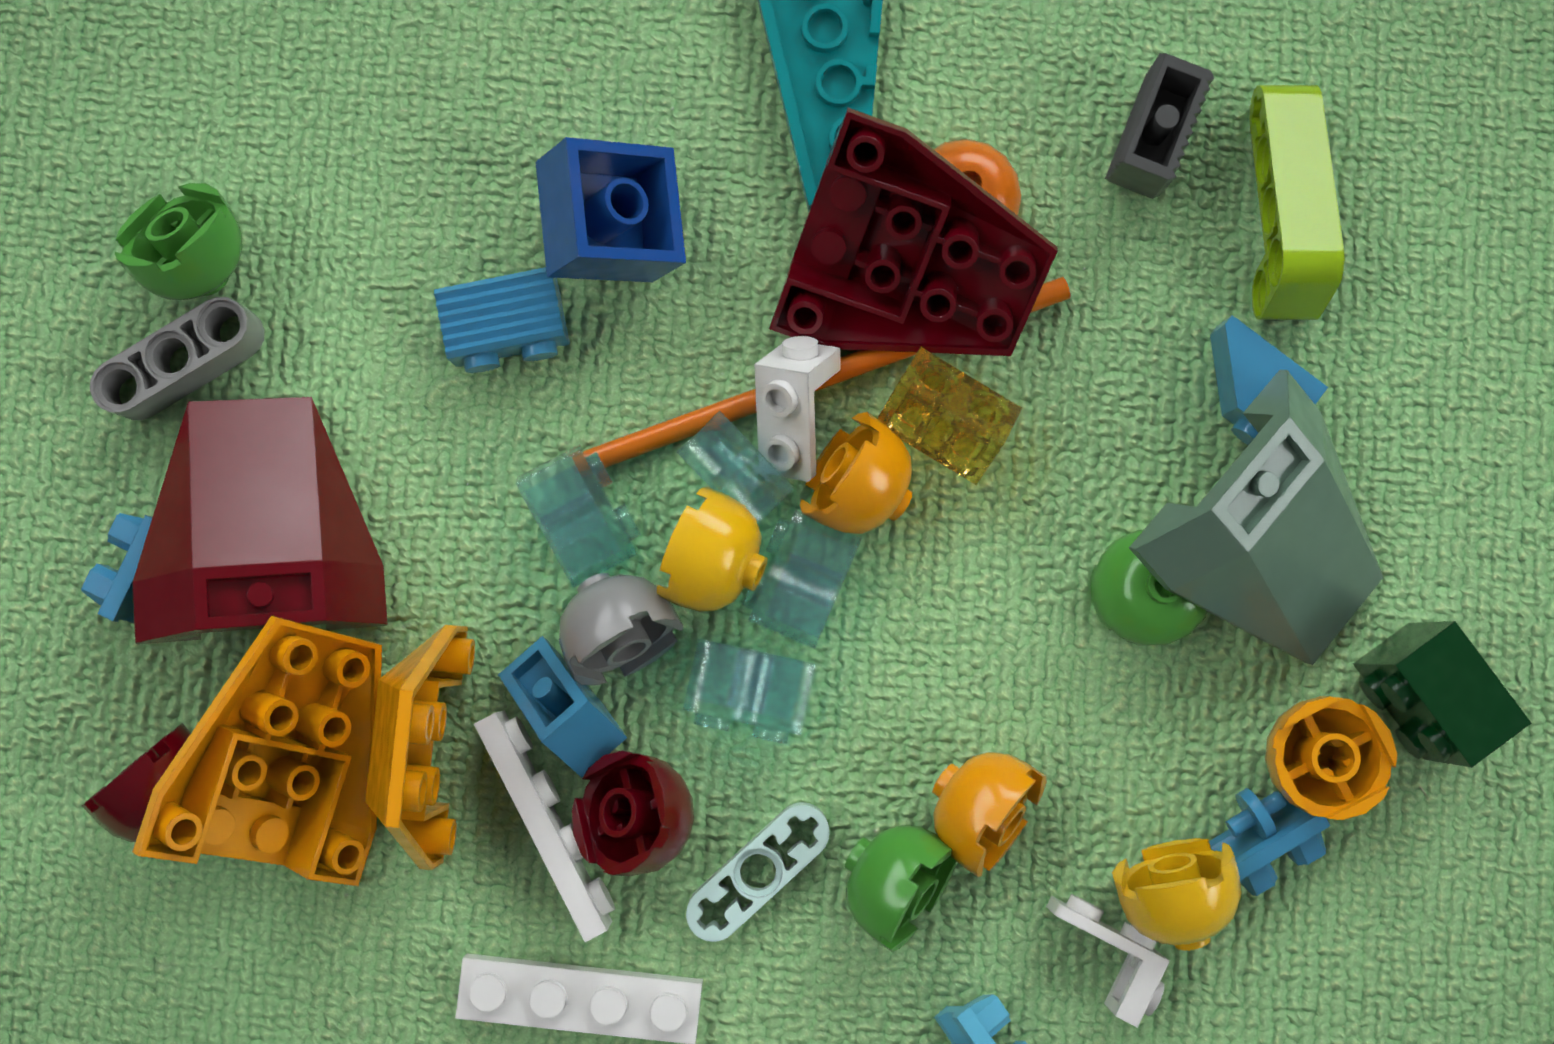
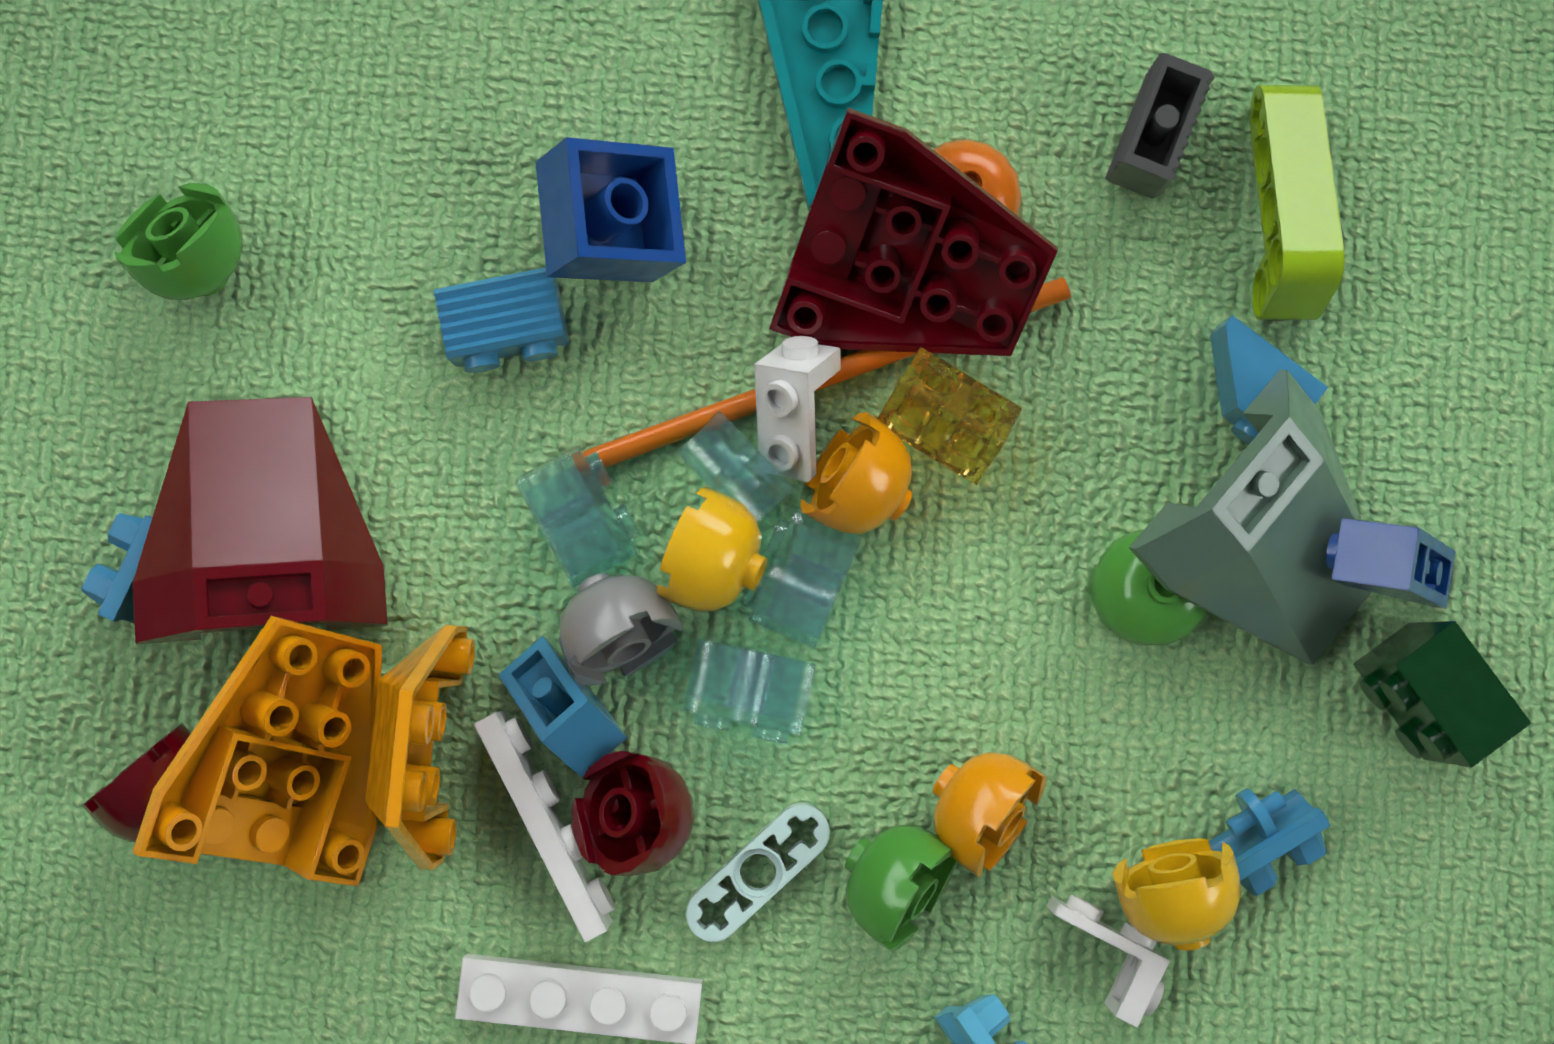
light grey beam [90,297,265,420] -> none
light orange cylinder [1265,696,1397,820] -> none
none -> slope [1326,518,1456,609]

